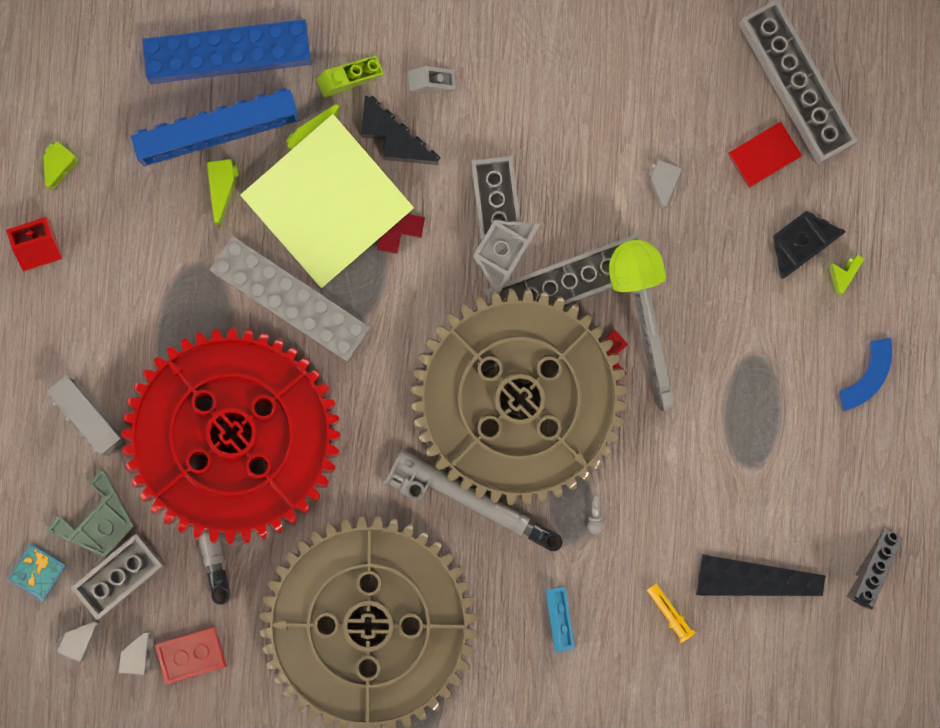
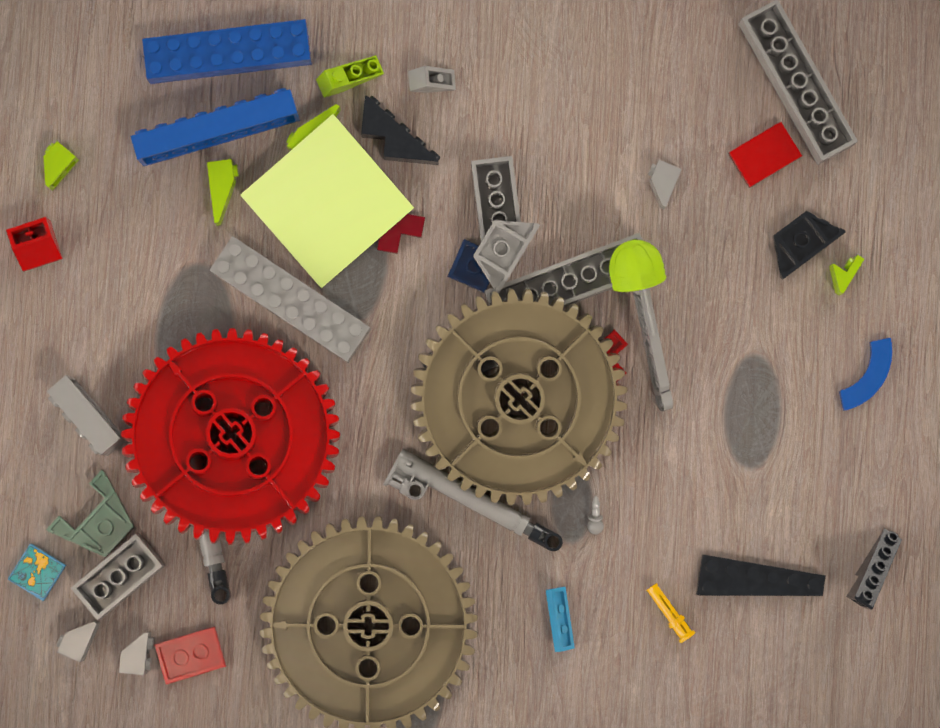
none -> dark blue tile [447,239,490,293]

